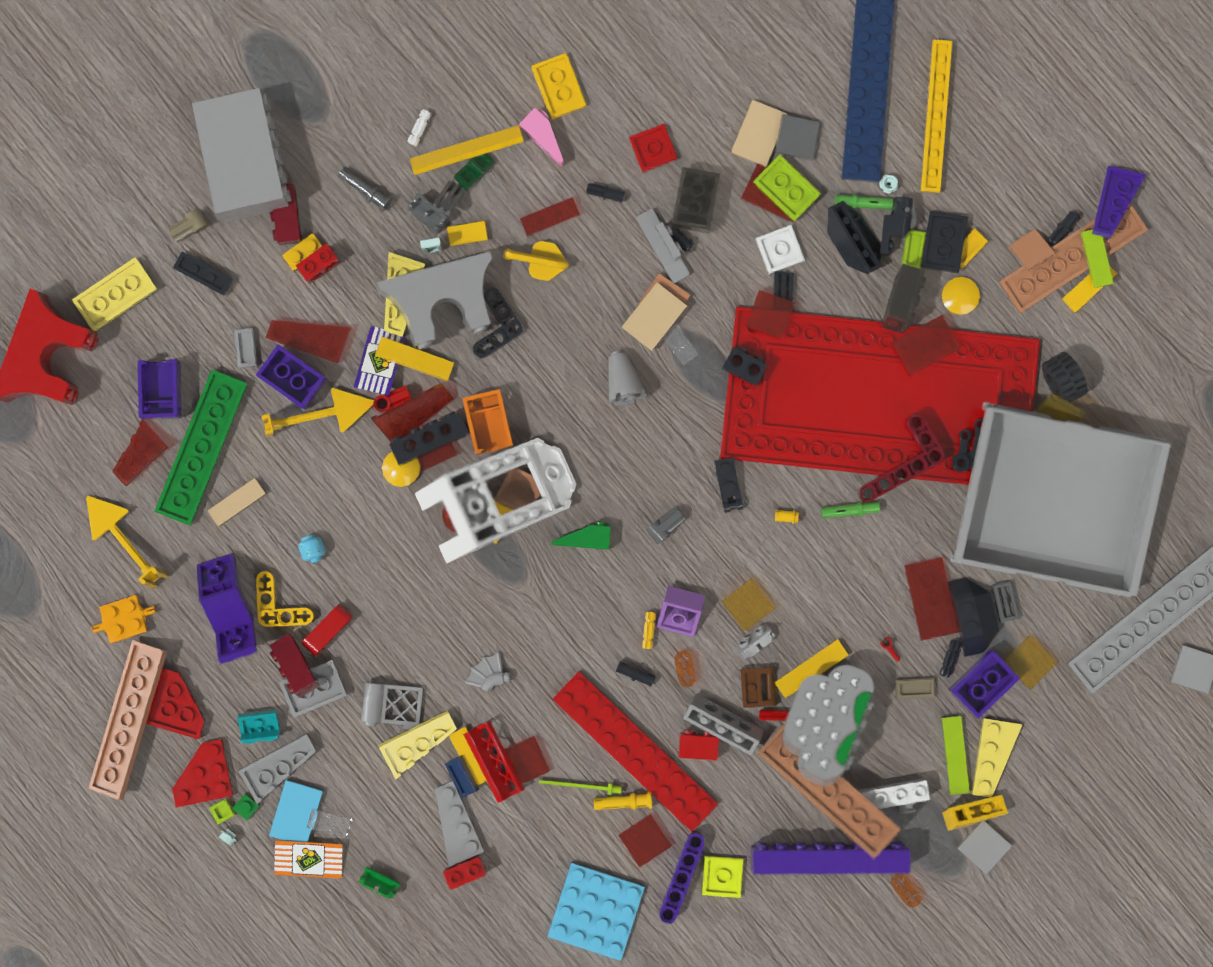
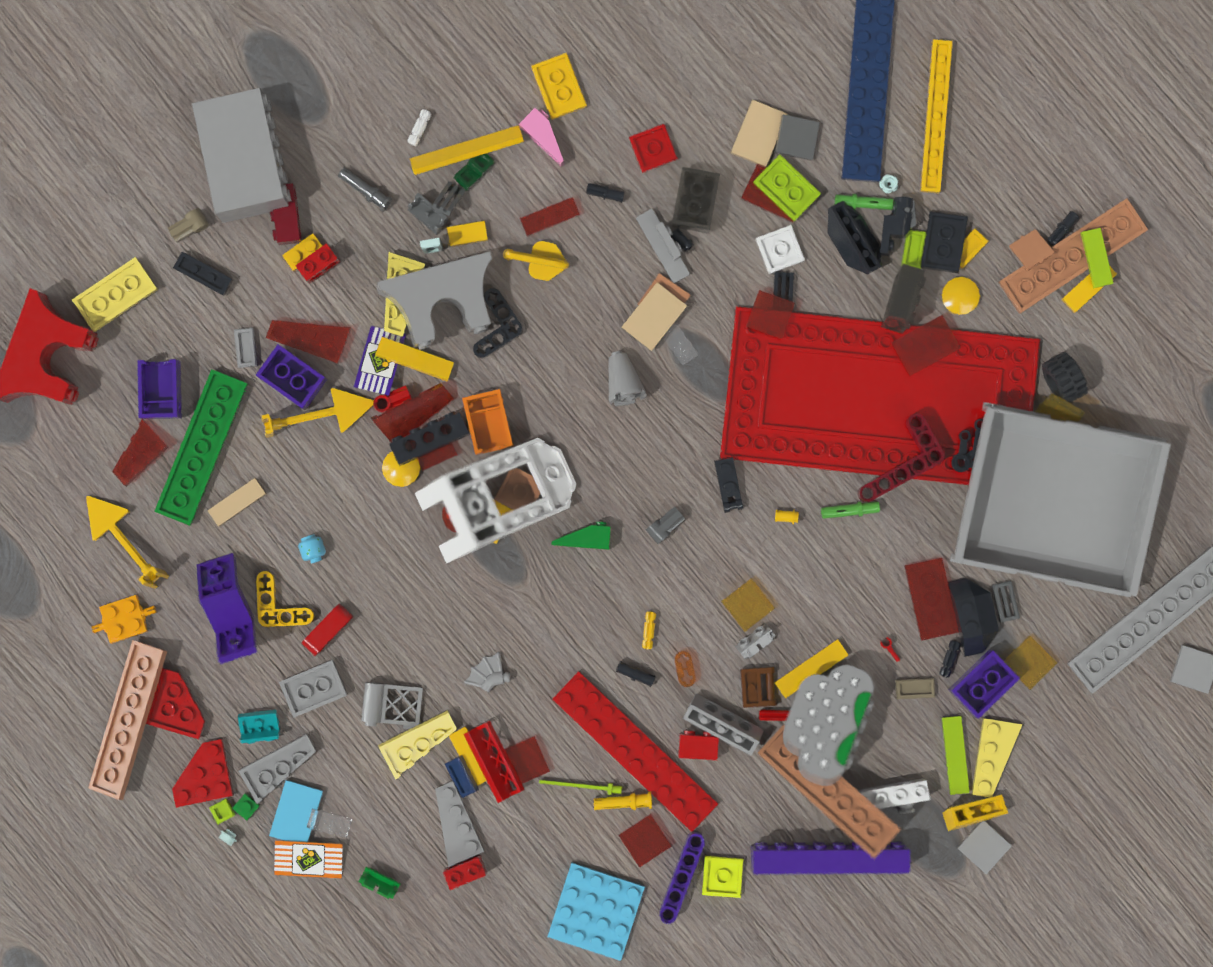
dark red brick [270,633,319,698] -> none
medium lavender slope [657,586,705,637] -> none
black brick [722,346,767,387] -> none
clear orange beam [891,873,921,907] -> none
dark purple wing [1092,166,1146,239] -> none

